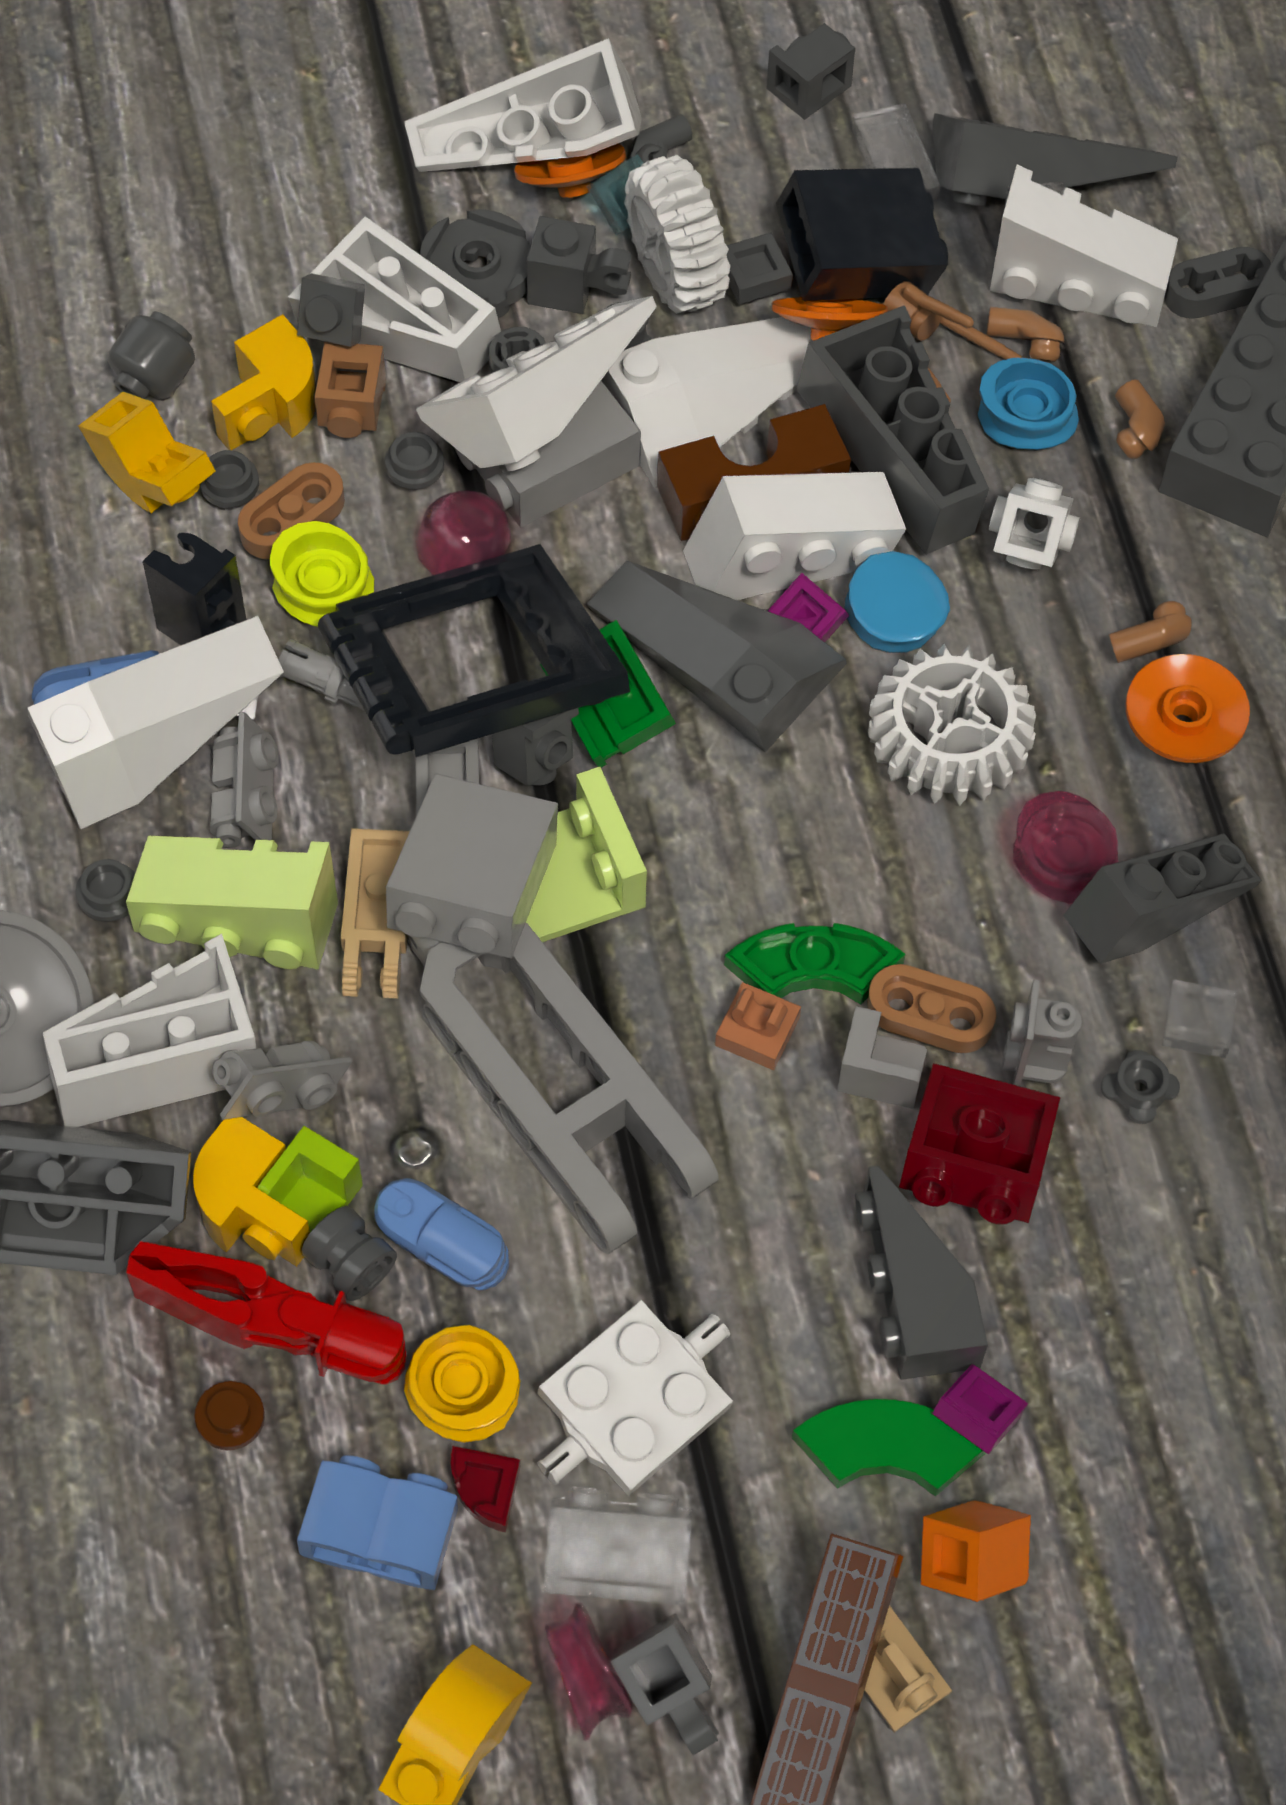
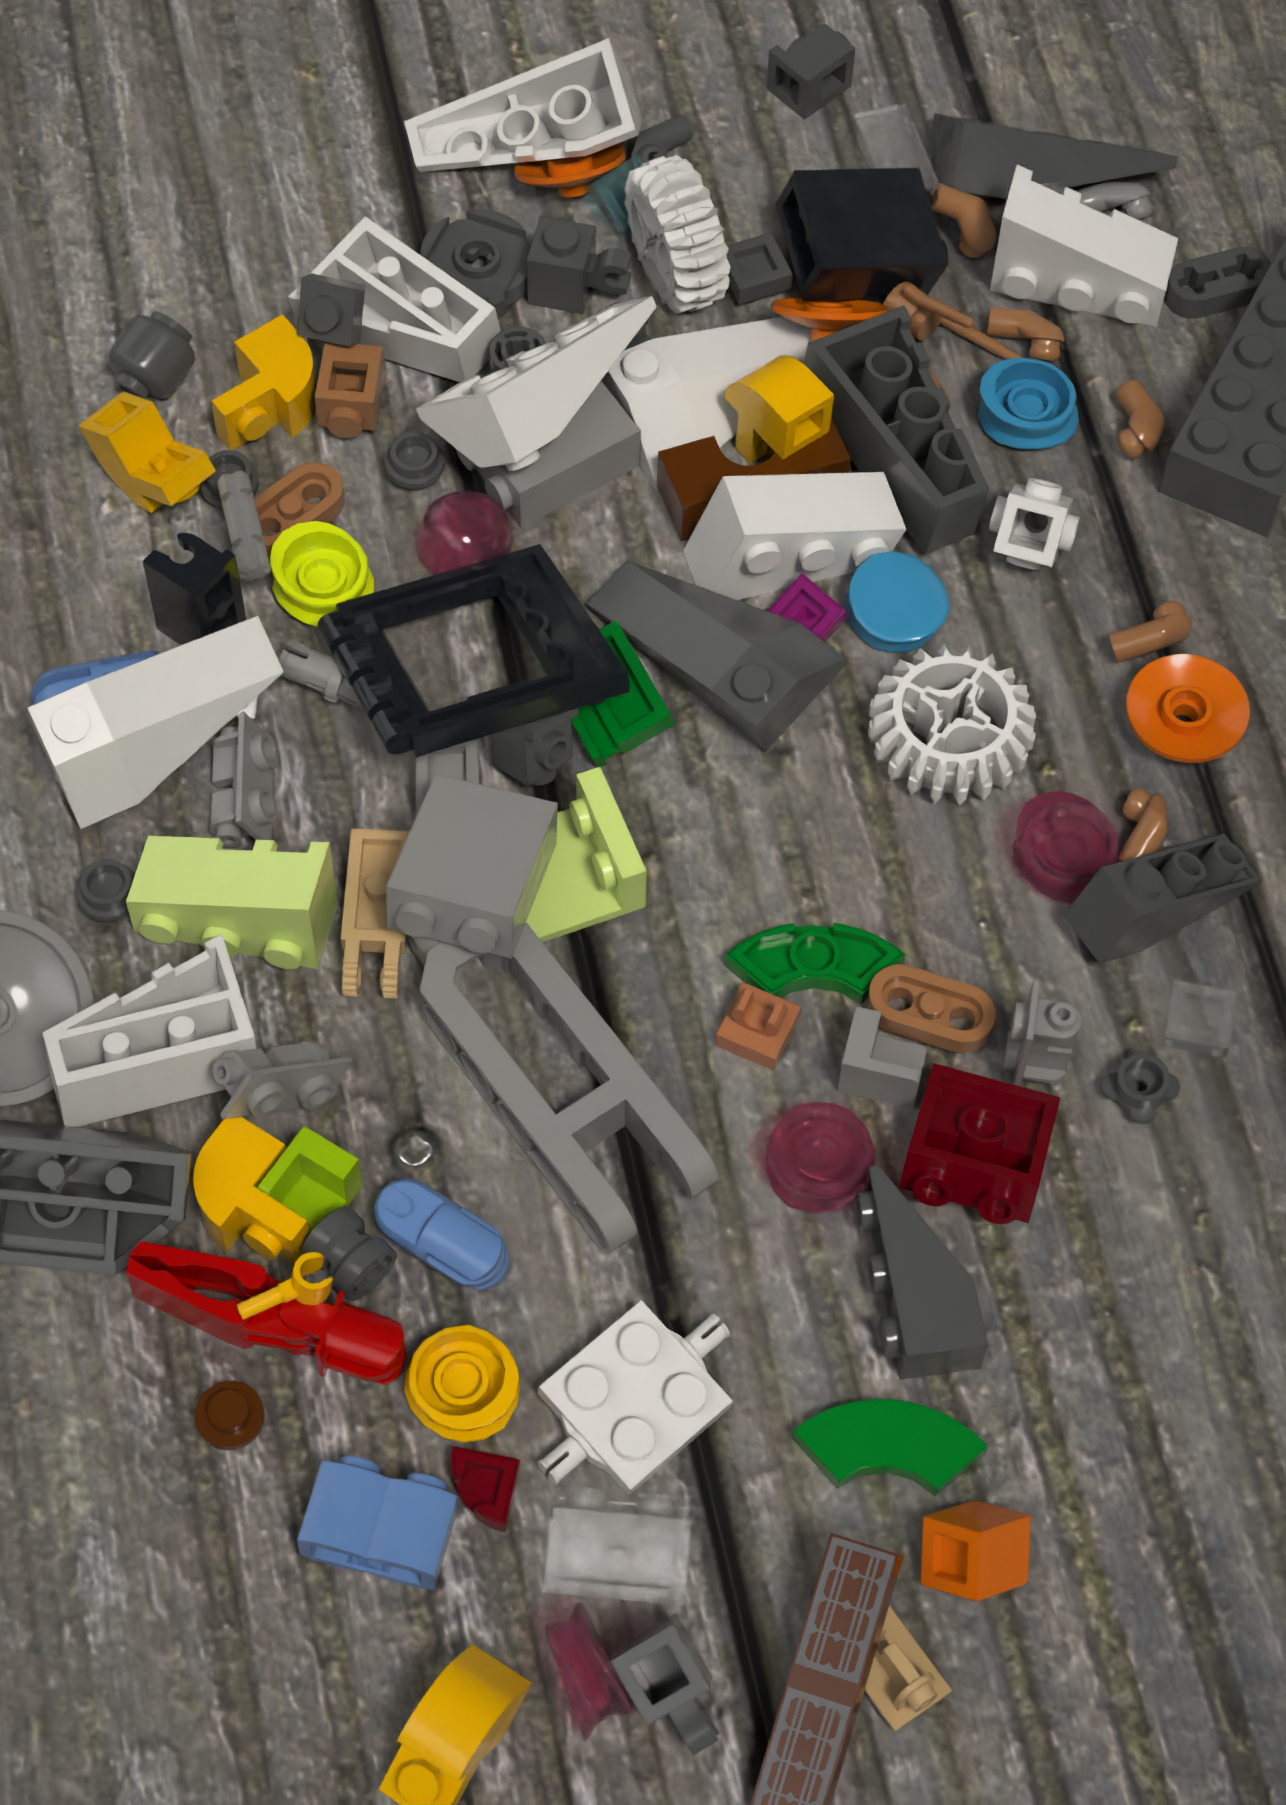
magenta tile [932,1364,1028,1454] -> none
none -> light grey axle [217,470,271,581]
none -> yellow hand [236,1252,333,1320]
none -> yellow brick [724,355,834,464]
none -> clear pink piece [766,1102,876,1214]
none -> medium nougat arm [931,183,997,259]
none -> light grey arm [1076,181,1153,220]
none -> medium nougat arm [1116,788,1168,863]

